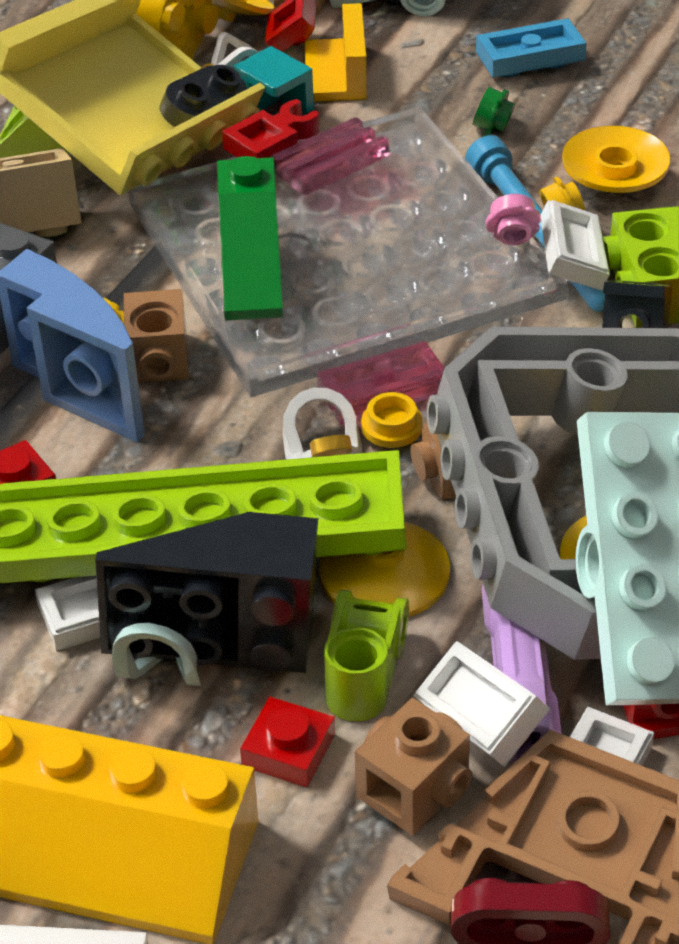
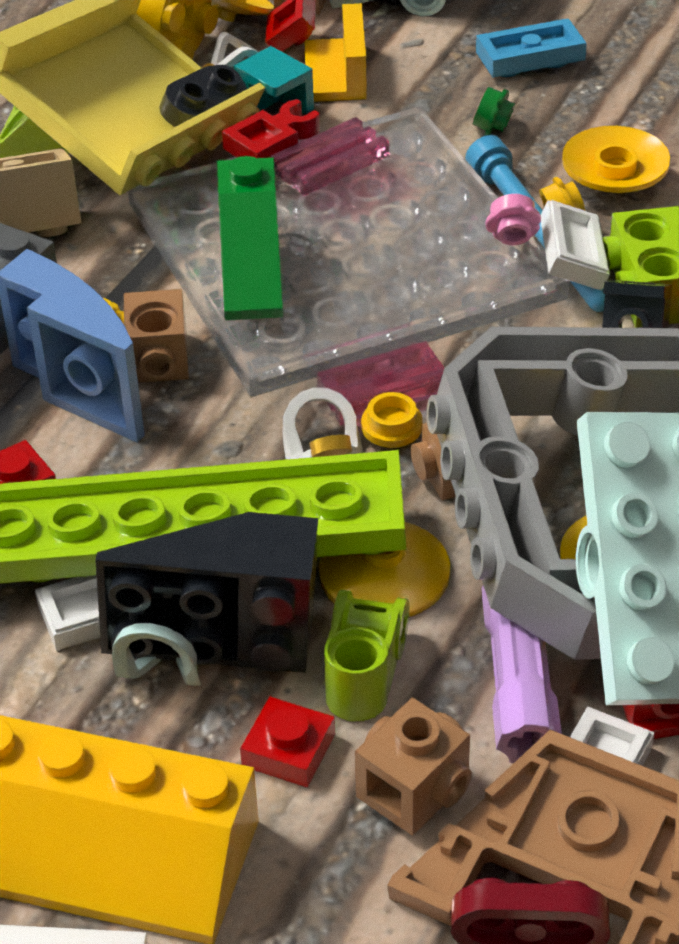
white tile [413,641,550,767] -> none

